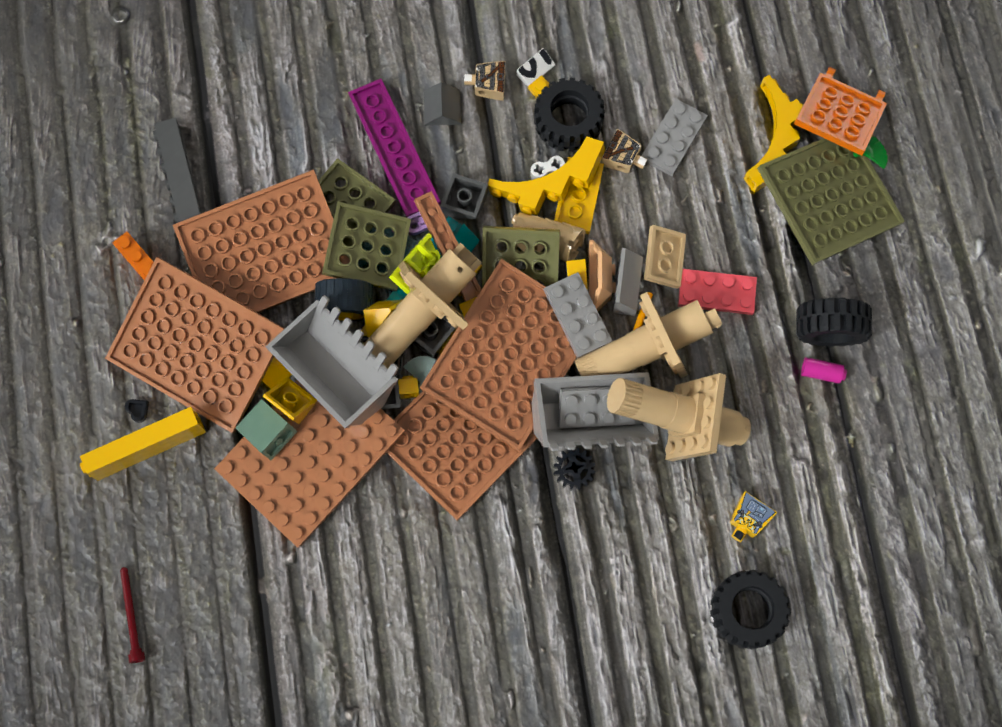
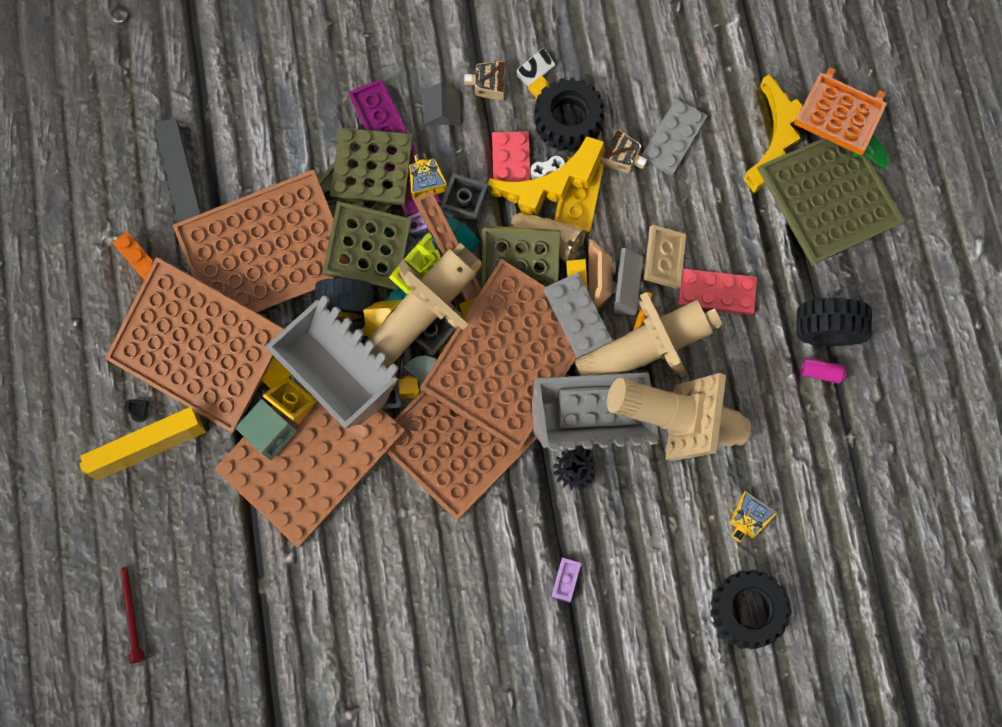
none -> olive piece [330,128,413,206]
none -> torso [409,153,447,200]
none -> coral plate [492,131,530,182]
none -> lavender plate [551,558,581,602]

